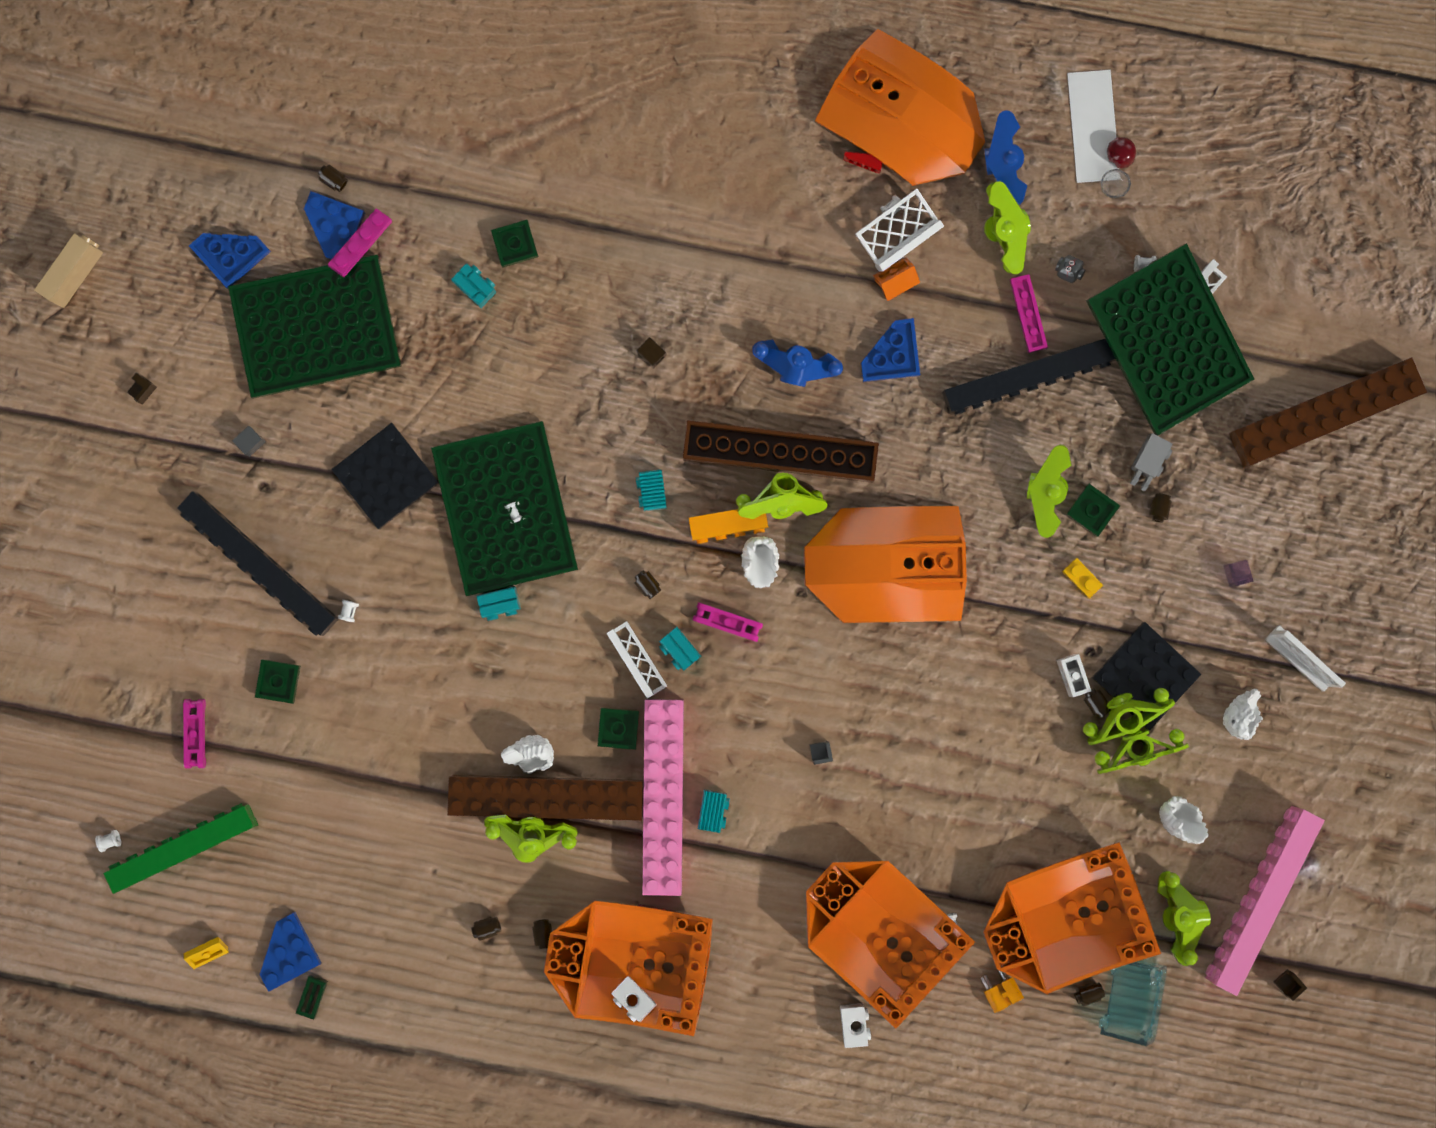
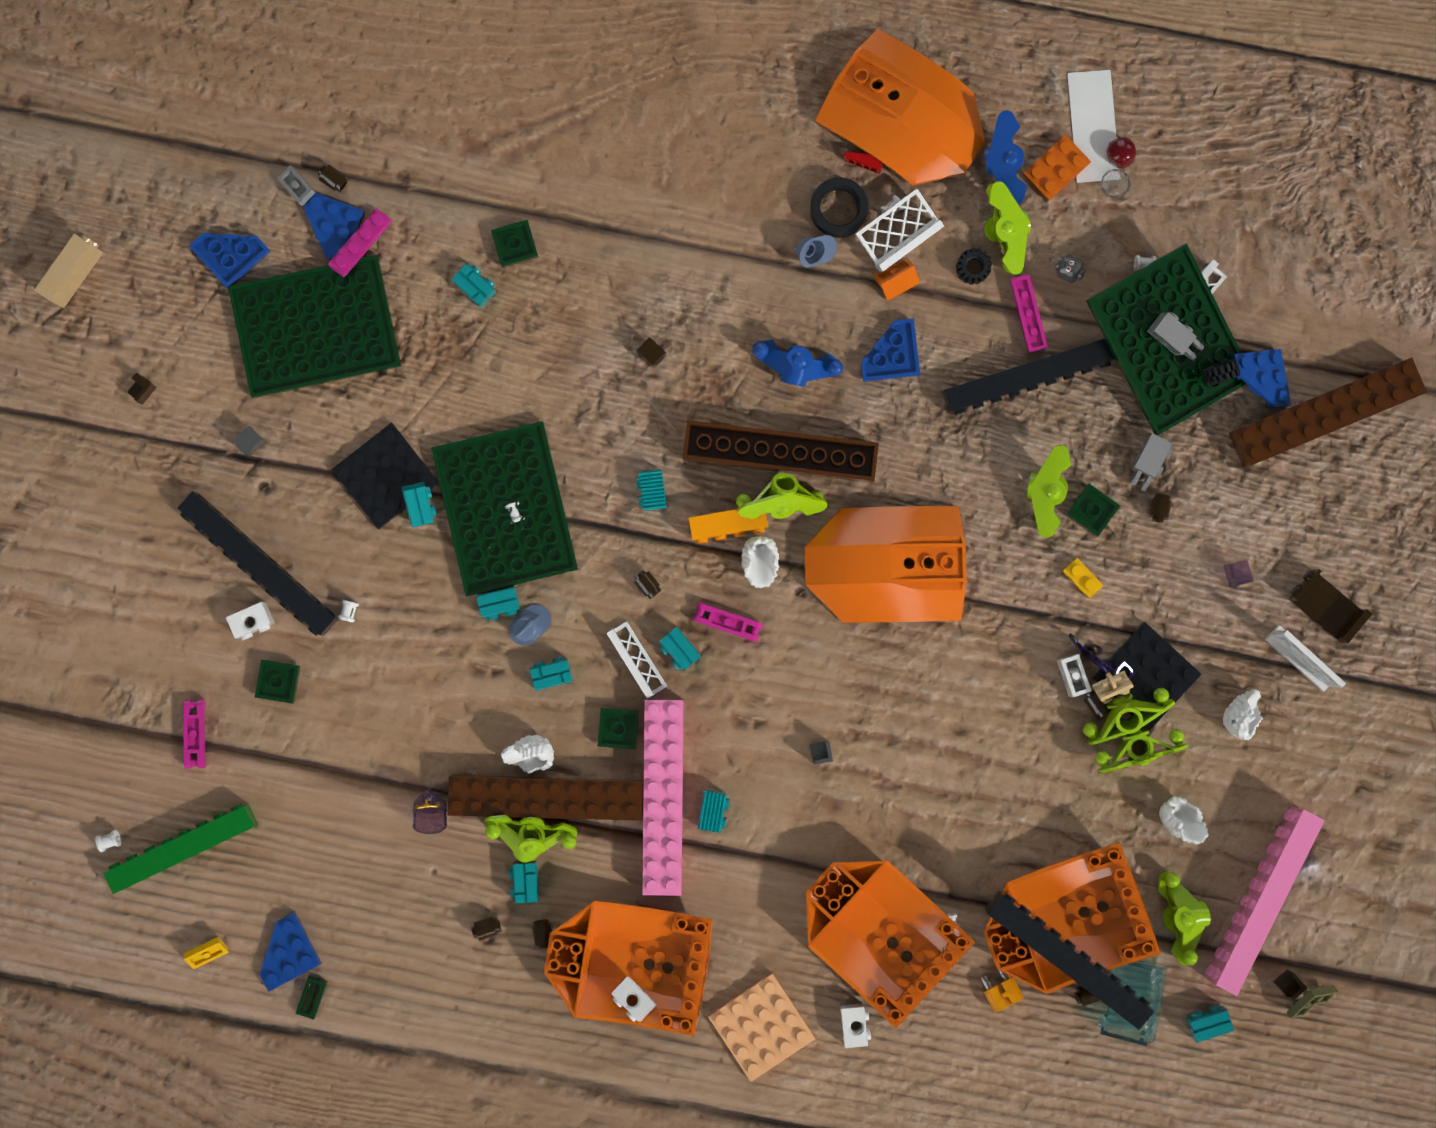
none -> white brick [226,602,275,641]
none -> light grey plate [277,165,316,206]
none -> teal brick [401,482,437,528]
none -> helmet [412,788,447,834]
none -> sand blue piece [509,604,551,646]
none -> teal brick [509,861,539,903]
none -> teal brick [530,656,574,691]
none -> light nougat plate [708,973,815,1082]
none -> sand blue piece [794,235,837,268]
none -> black tyre [810,177,868,238]
none -> black tyre [956,248,992,285]
none -> black brick [985,891,1154,1030]
none -> orange plate [1023,134,1091,202]
none -> piece [1068,633,1135,697]
none -> tan hips [1092,671,1133,704]
none -> light grey hinge [1147,312,1204,360]
none -> teal brick [1186,1004,1234,1043]
none -> black tyre [1202,359,1241,386]
none -> blue plate [1230,349,1291,408]
none -> olive plate [1287,985,1338,1019]
none -> dark brown panel [1289,569,1372,644]

